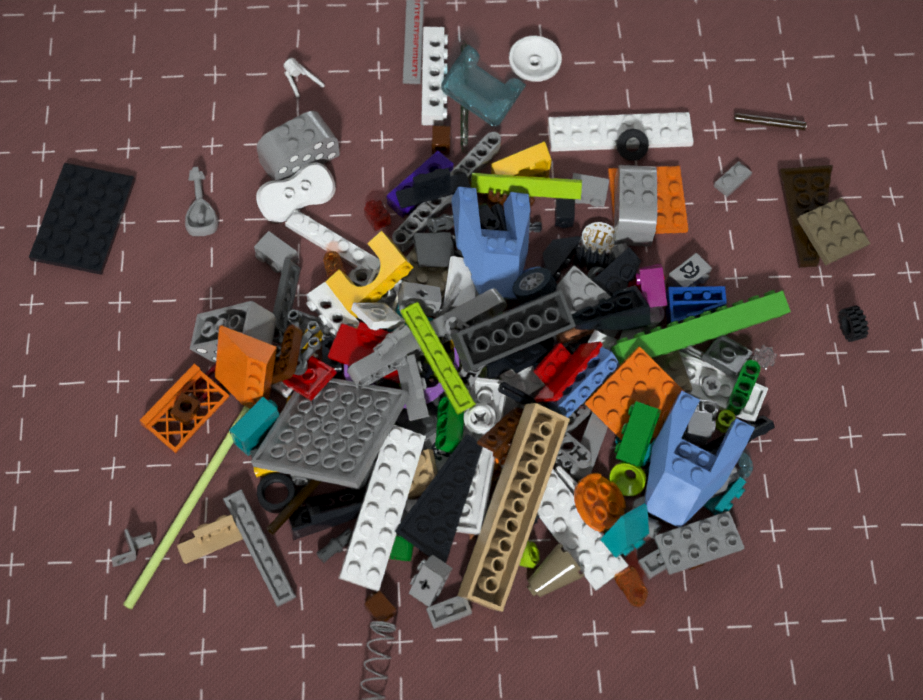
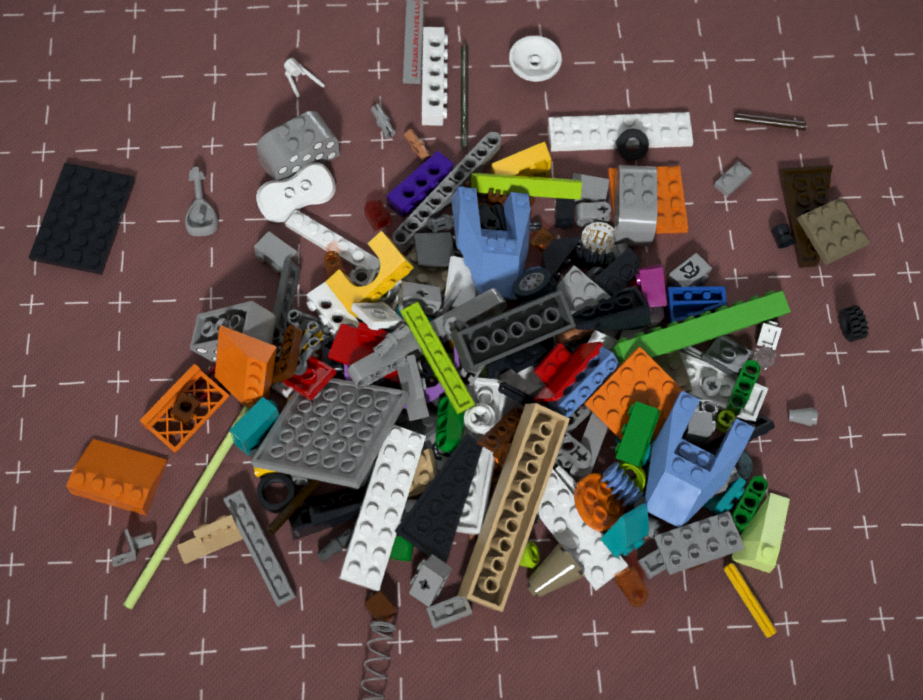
black bracket [396,168,471,209] -> none
reddish brown brick [432,125,450,154] -> none
clear light blue windscreen [441,45,526,126] -> none
none -> orange slope [66,439,168,516]
none -> light grey pin [371,104,396,138]
none -> nougat pin [404,129,432,163]
none -> clear orange plate [531,228,557,252]
none -> light grey piece [575,202,611,227]
none -> medium blue piece [601,462,644,507]
none -> yellow axle [724,563,777,638]
none -> green beam [731,476,768,532]
none -> yellowish green wedge [731,493,790,573]
none -> white bracket [756,320,782,350]
none -> black wheel [771,223,795,249]
none -> light grey cone [789,407,818,427]

